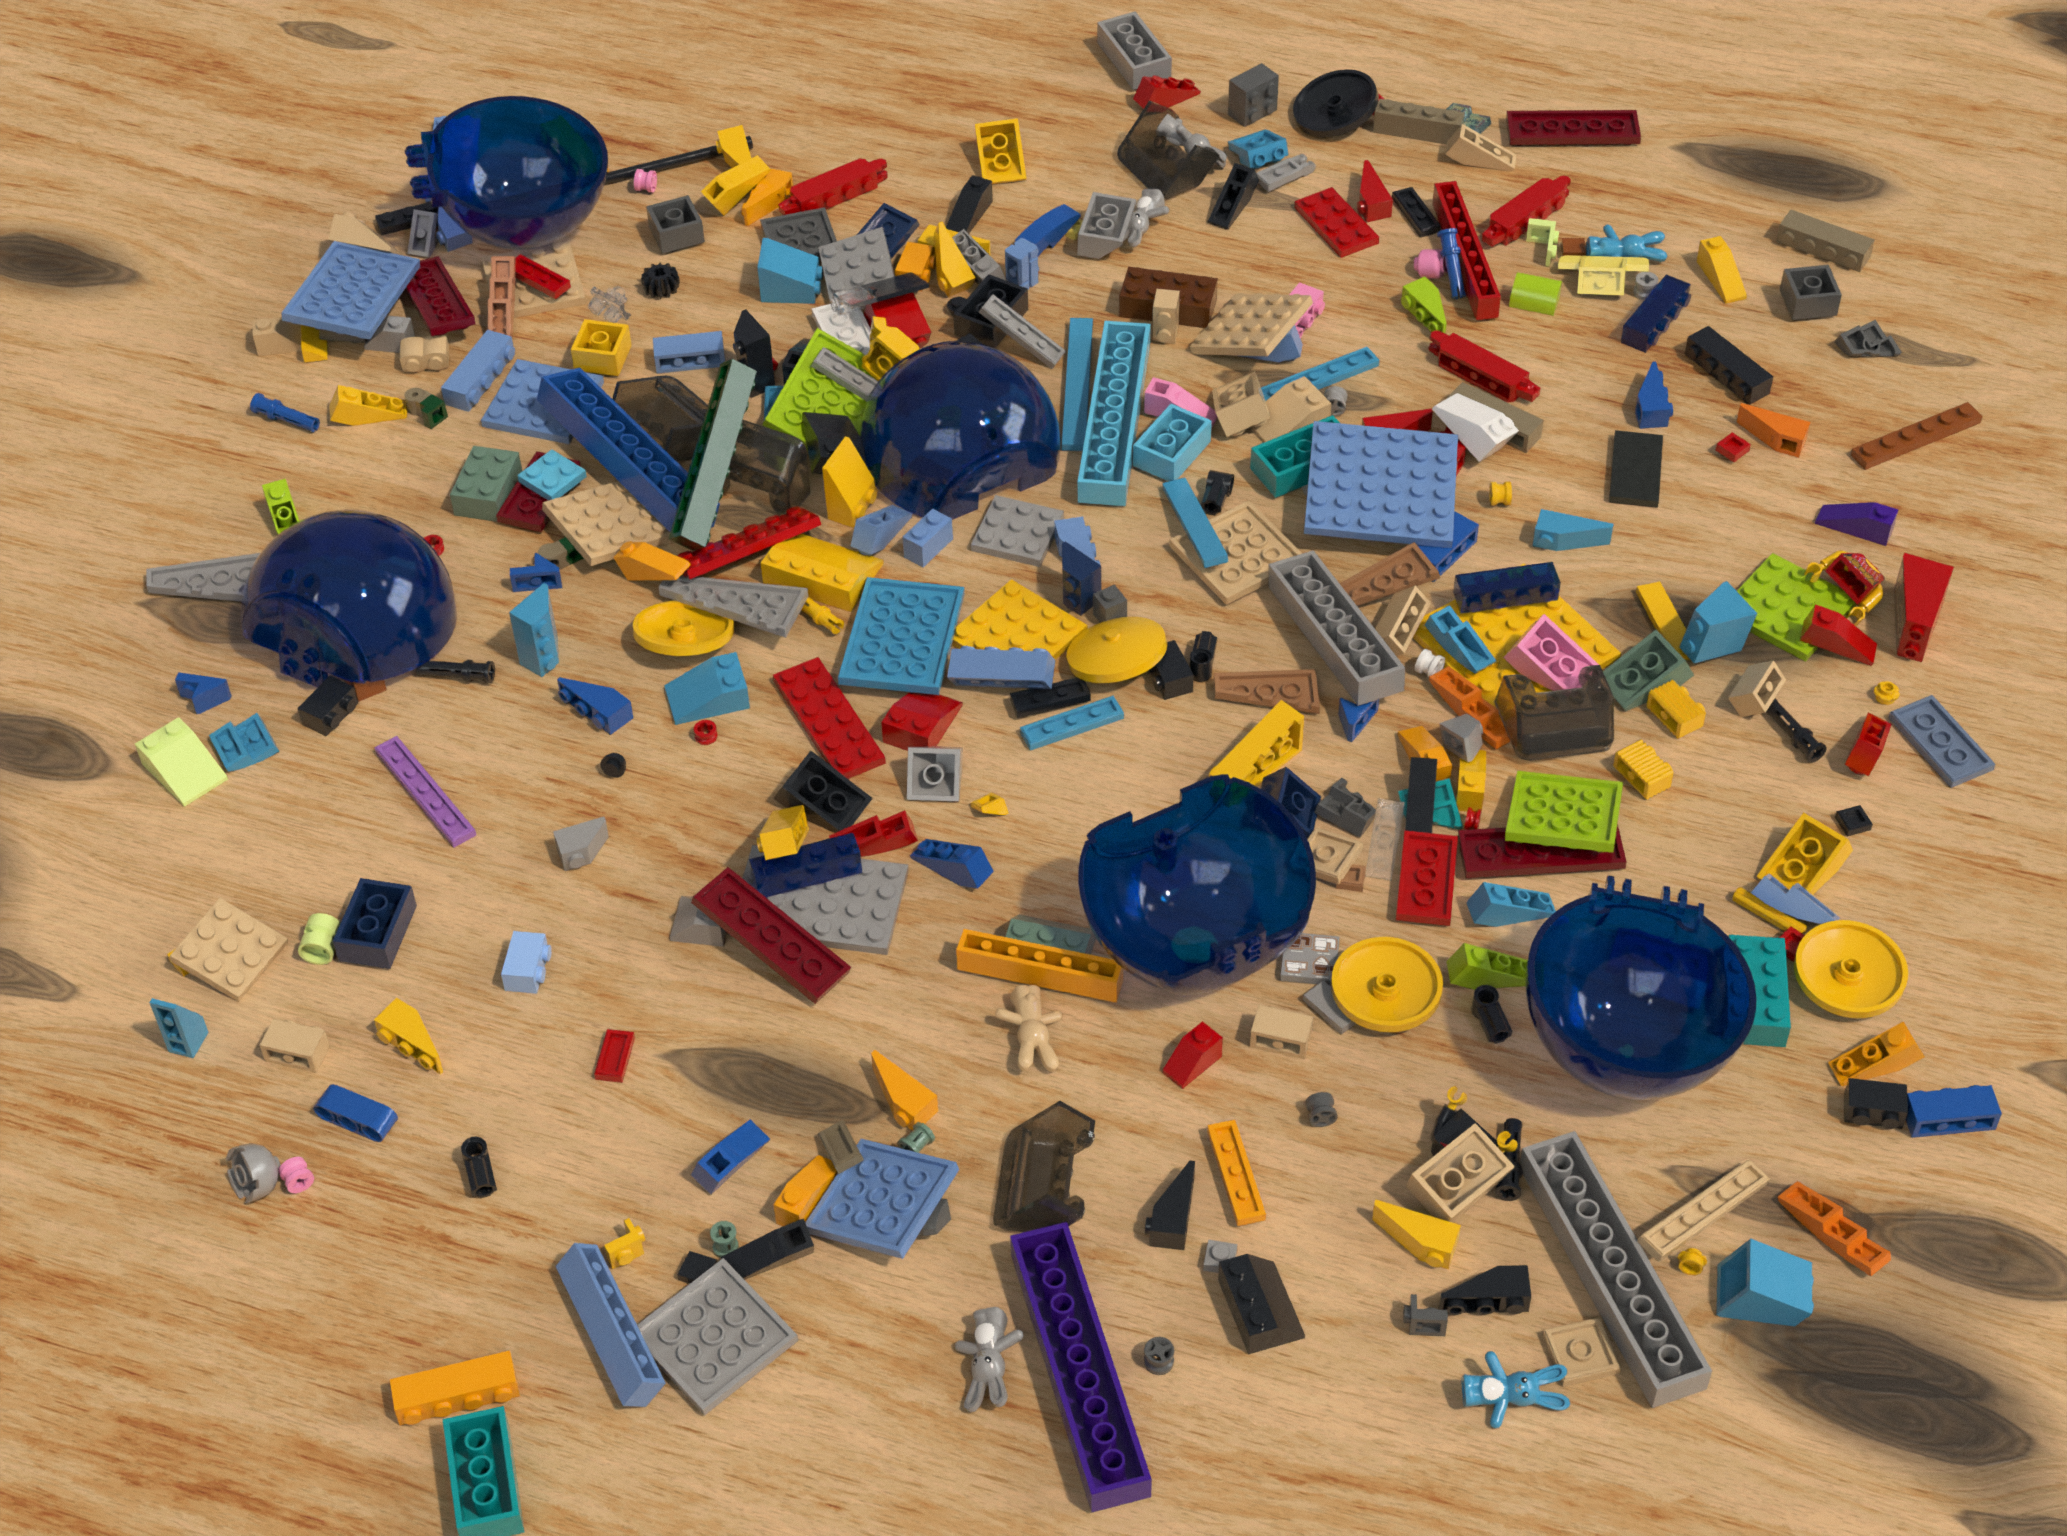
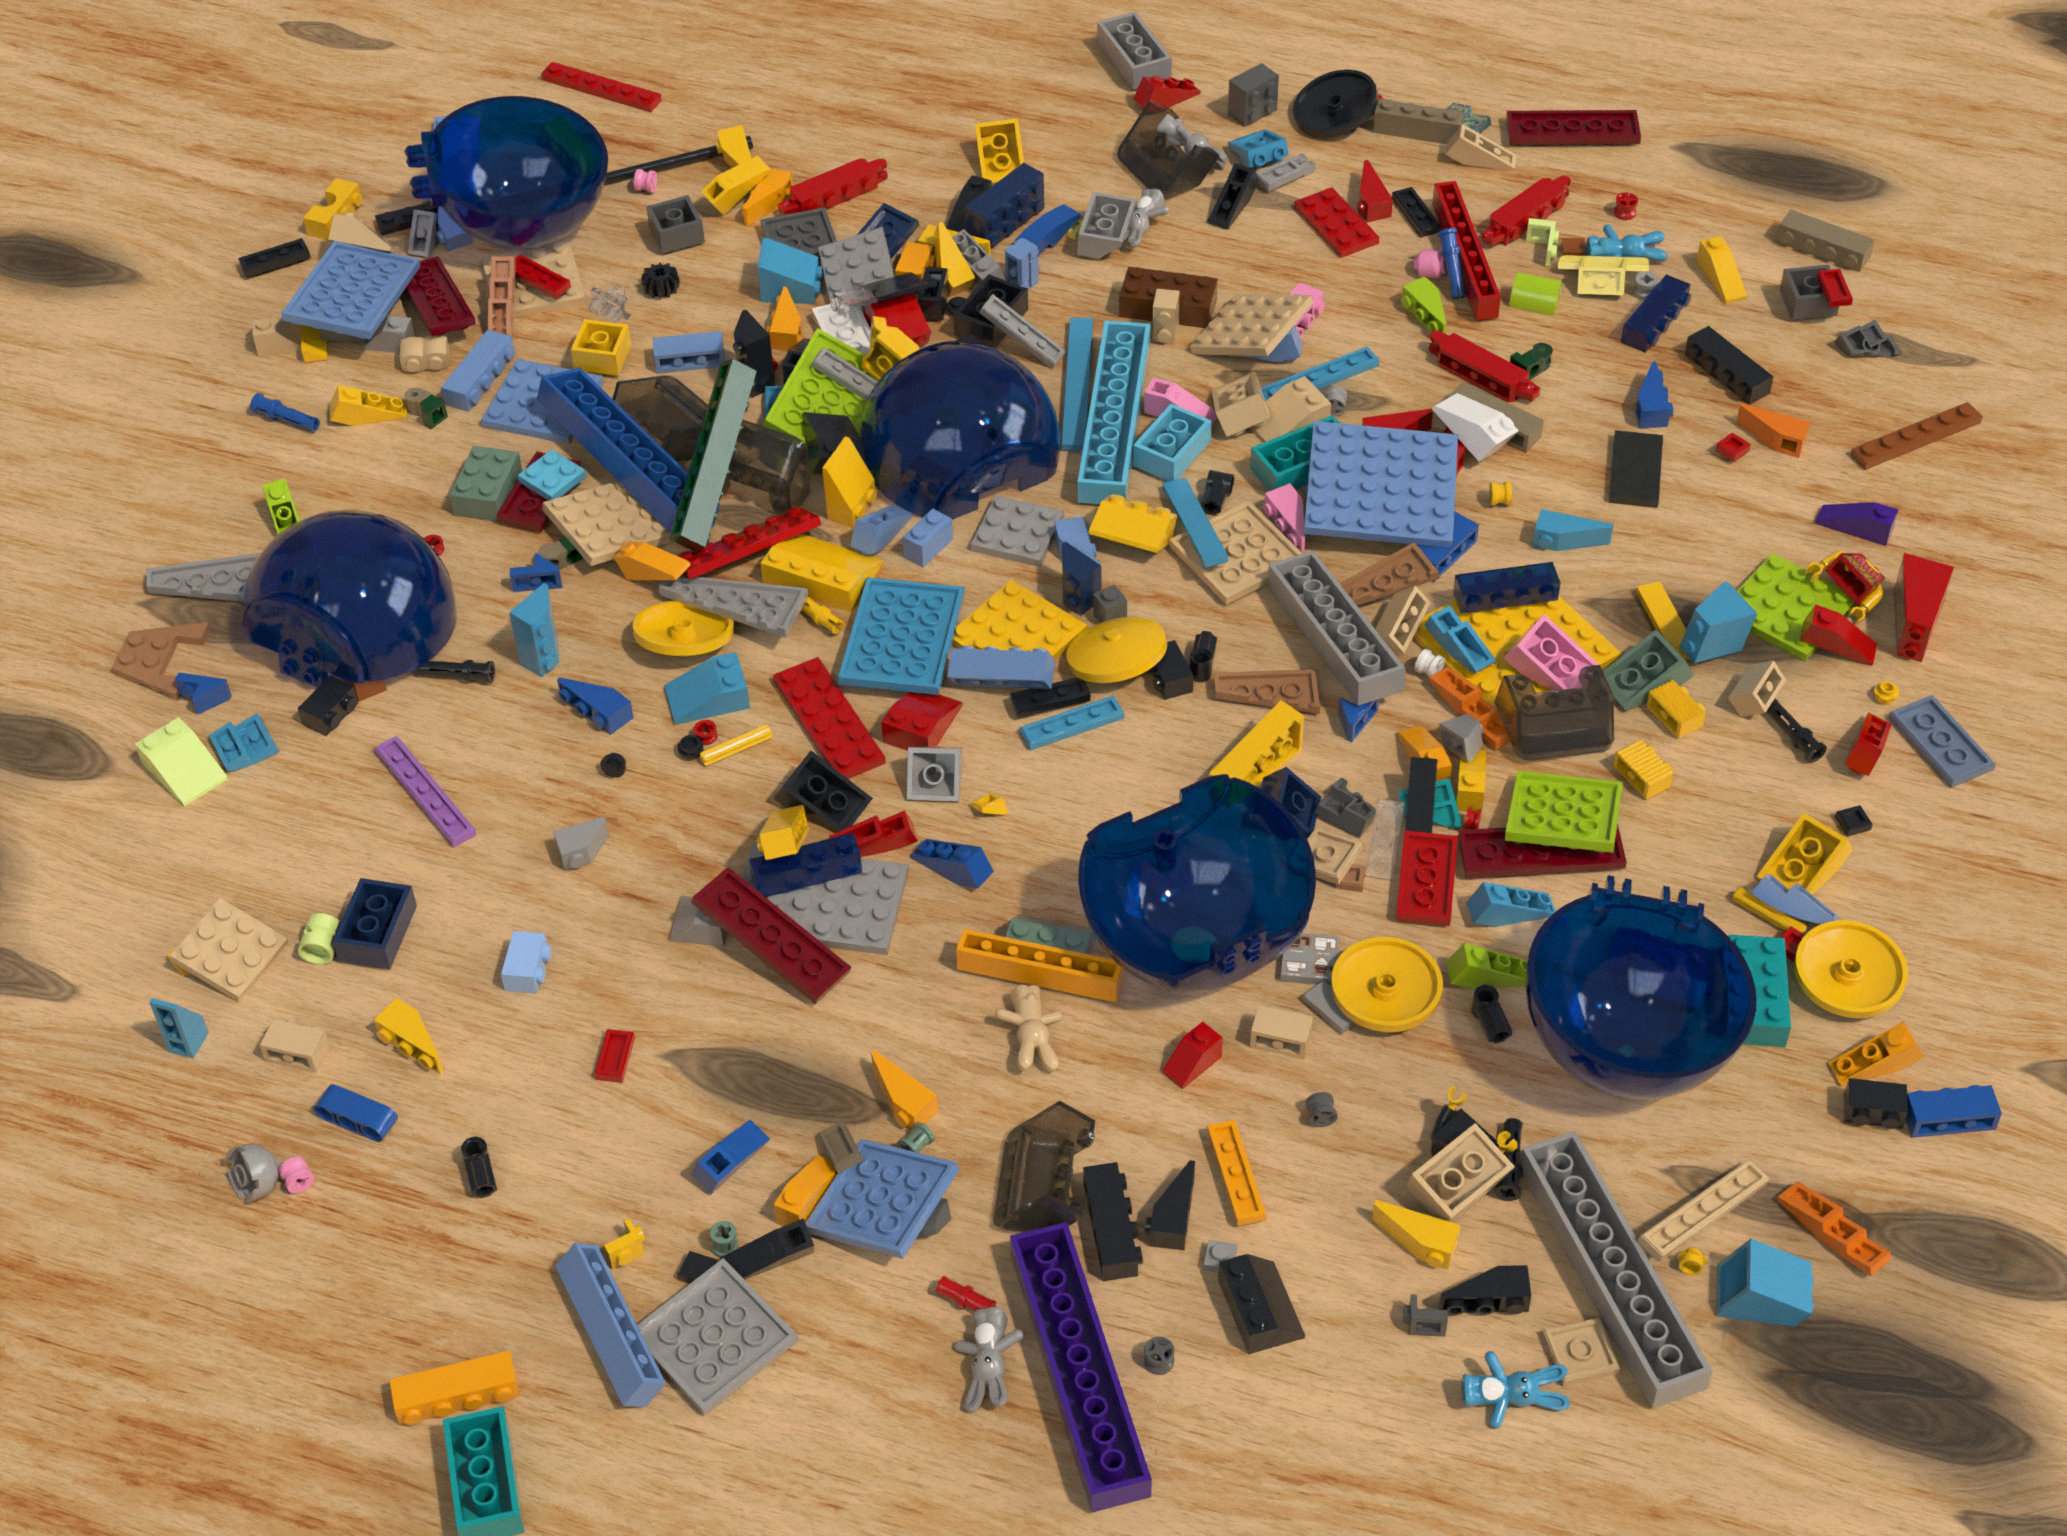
none -> medium nougat wing [112,622,211,701]
none -> black plate [238,238,311,278]
none -> yellow arch [303,178,363,241]
none -> red plate [541,62,662,113]
none -> black plate [678,735,704,759]
none -> yellow axle [700,724,772,766]
none -> light orange slope [767,286,802,351]
none -> black slope [917,267,948,320]
none -> red pin [935,1276,997,1311]
none -> dark blue brick [965,163,1045,249]
none -> black brick [1083,1162,1143,1281]
none -> yellow slope [1088,494,1177,553]
none -> bright pink slope [1263,484,1305,553]
none -> leg [1510,343,1553,380]
none -> red wheel [1614,192,1638,220]
none -> red tile [1816,269,1853,307]

